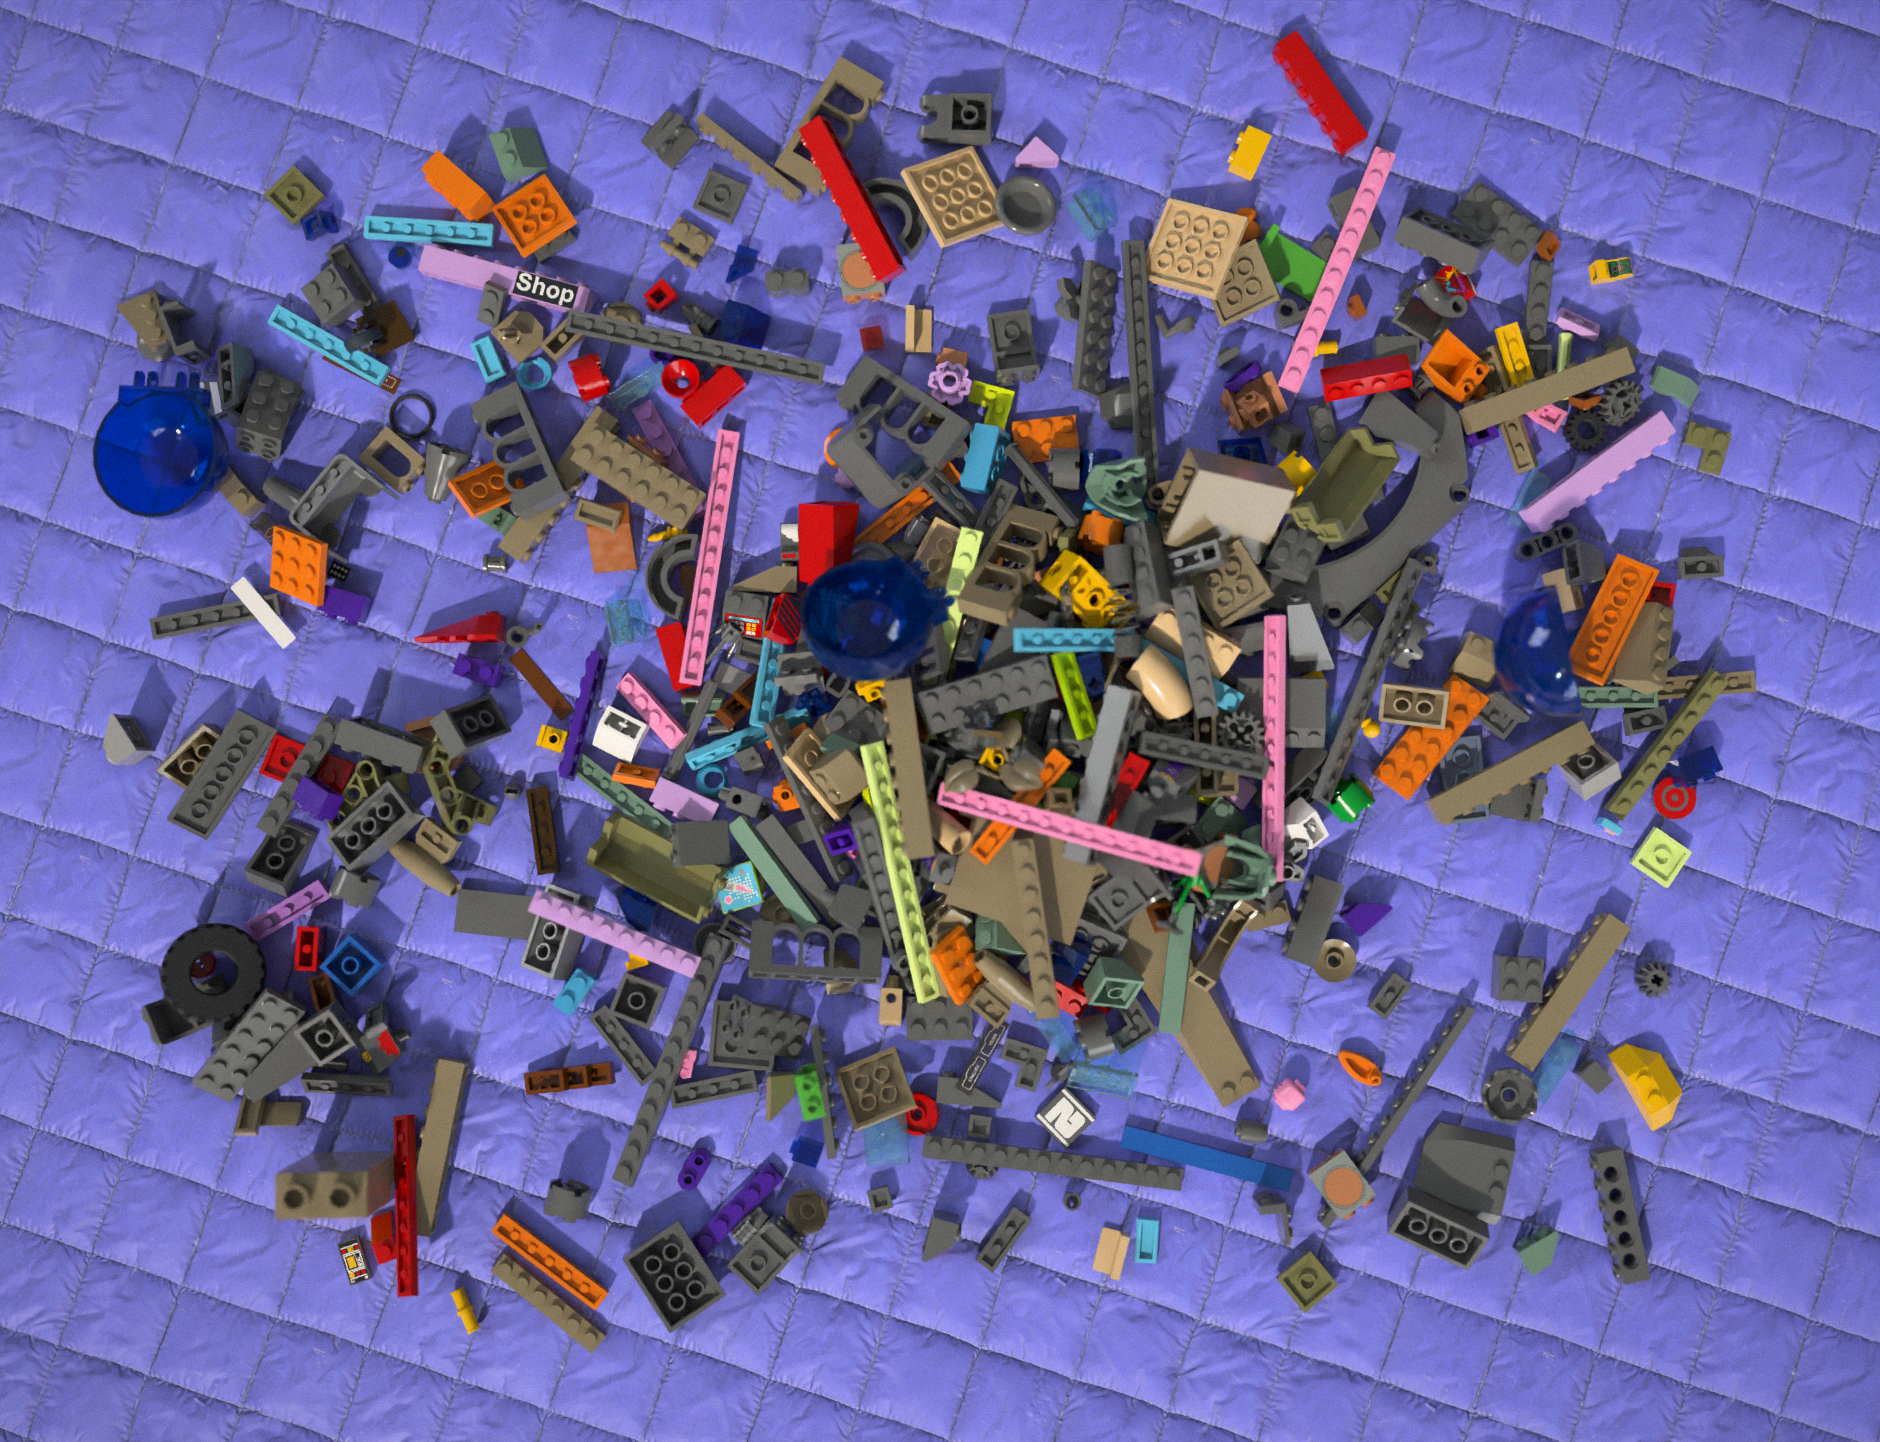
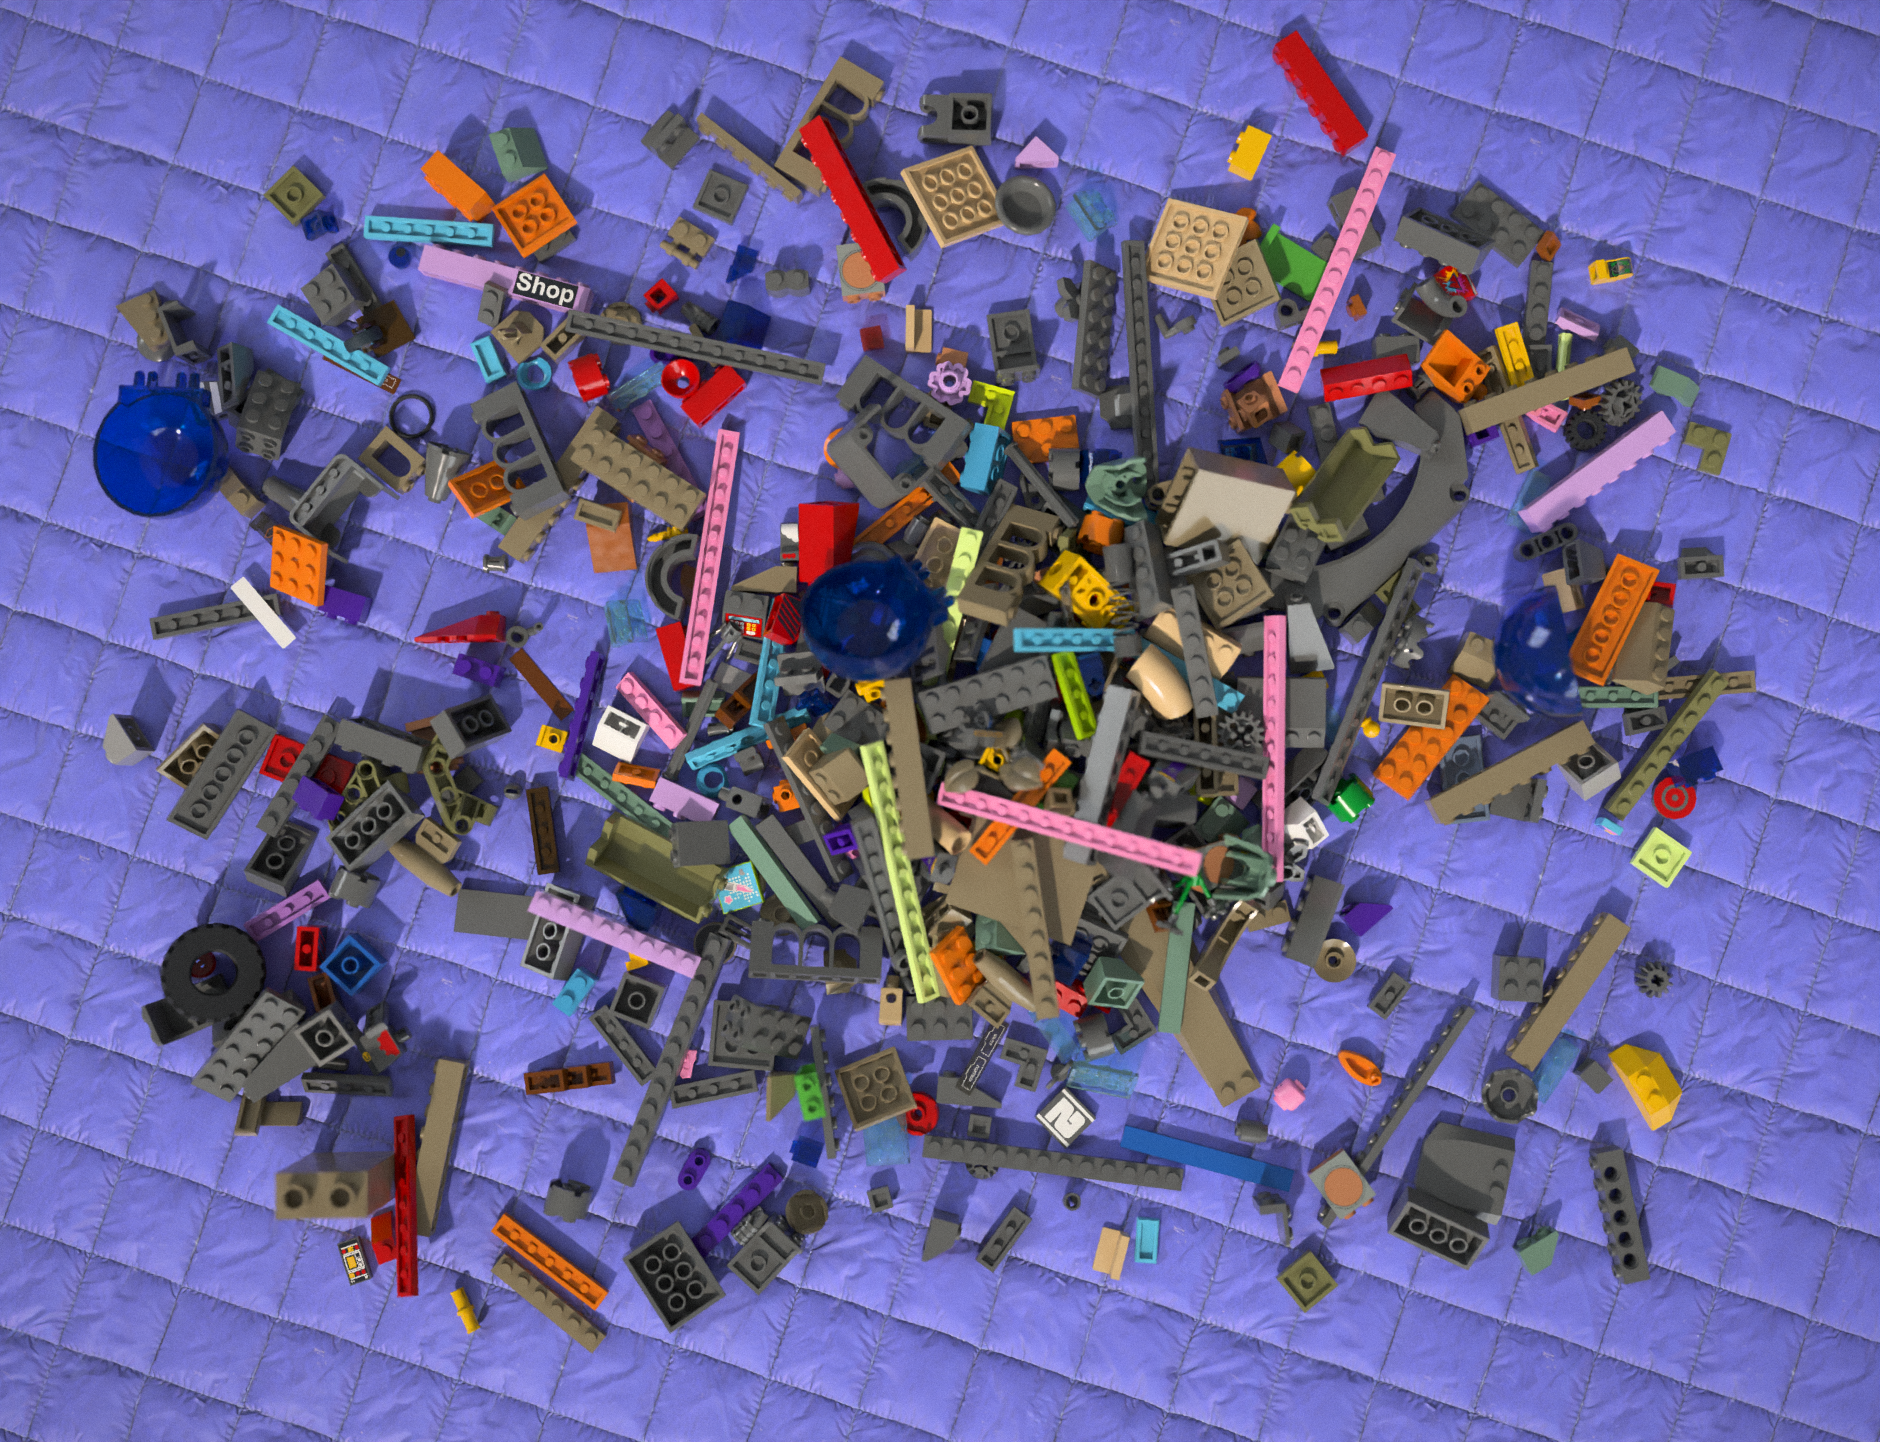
black sticker [327,561,351,582] -> none

